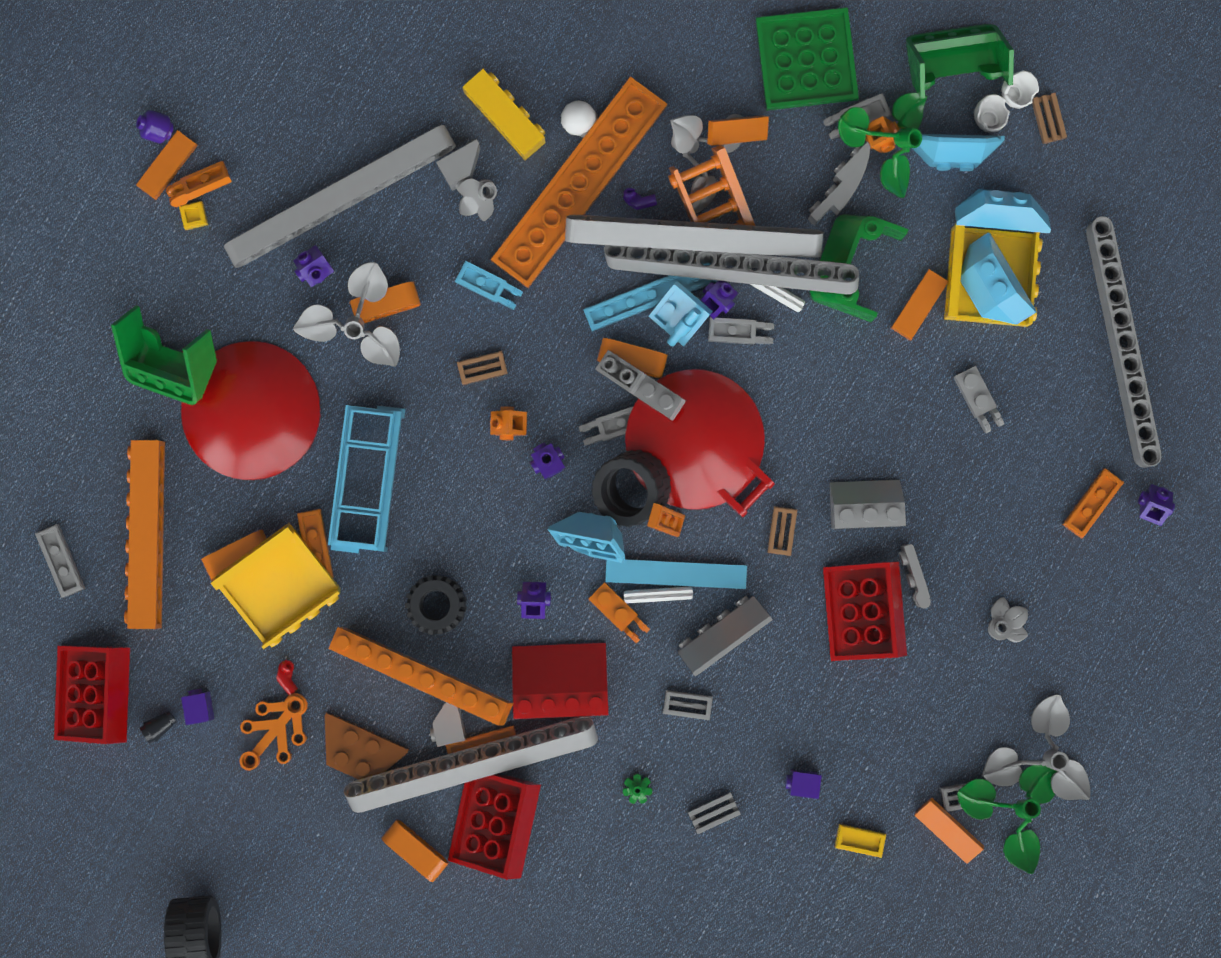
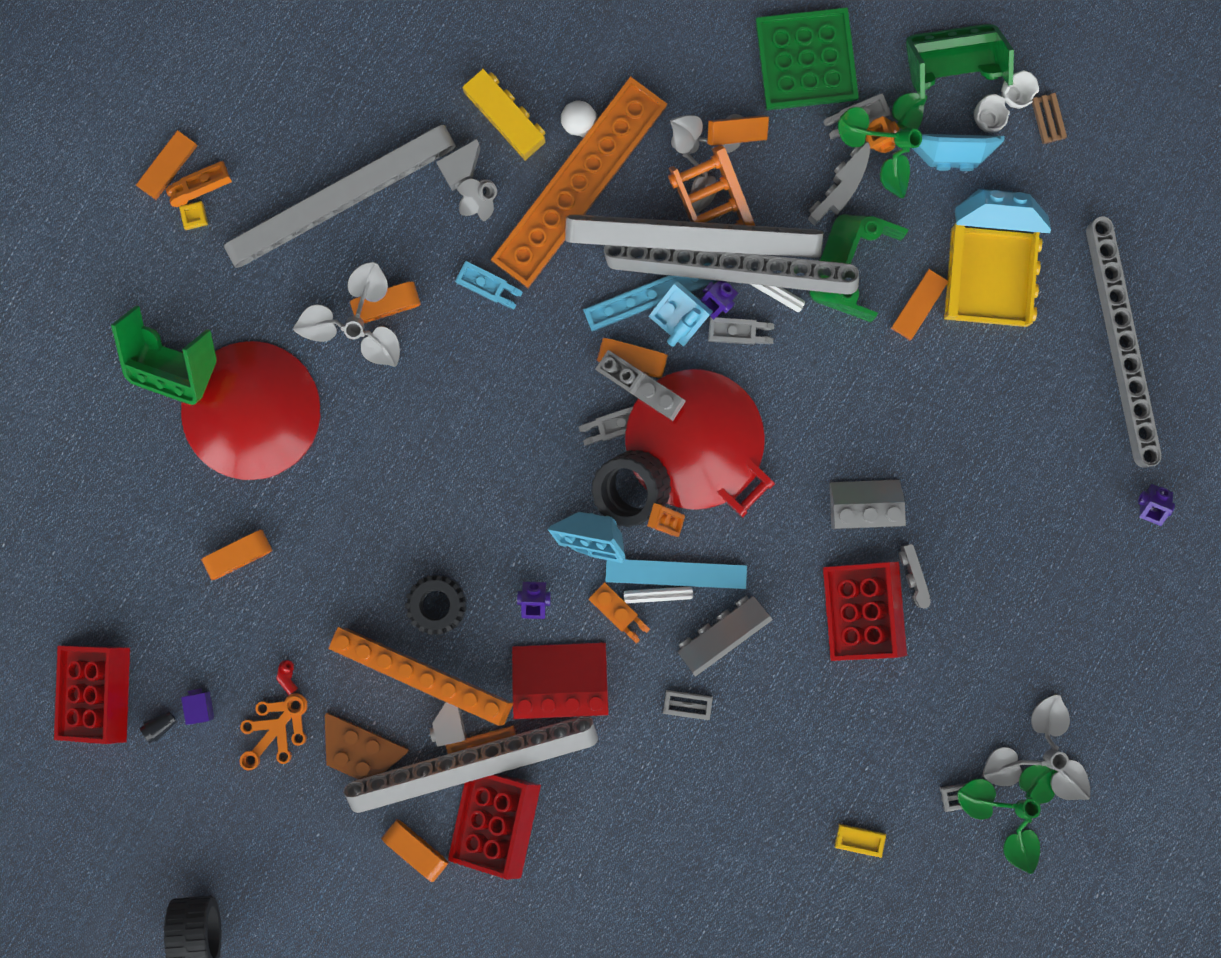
light grey tile [35,524,86,598] -> none
orange brick [124,440,165,629] -> none
dark purple head [136,110,173,143] -> none
yellow panel [211,523,341,649] -> none
dark purple brick [293,245,334,287] -> none
orange tile [297,509,334,578] -> none
medium azure piece [328,405,405,553] -> none
medium nougat tile [457,351,508,385] -> none
orange brick [490,407,527,440] -> none
dark purple brick [530,442,566,480] -> none
green plant [622,774,653,804] -> none
dark purple arm [623,188,657,210] -> none
light grey tile [688,792,741,834] -> none
medium nougat tile [767,506,797,556] -> none
dark purple brick [785,769,822,799] -> none
orange tile [914,797,984,864] -> none
light grey hinge [954,366,1004,433] -> none
medium azure wedge [961,232,1037,324] -> none
light grey plate [988,597,1028,642] -> none
orange tile [1062,468,1124,538] -> none

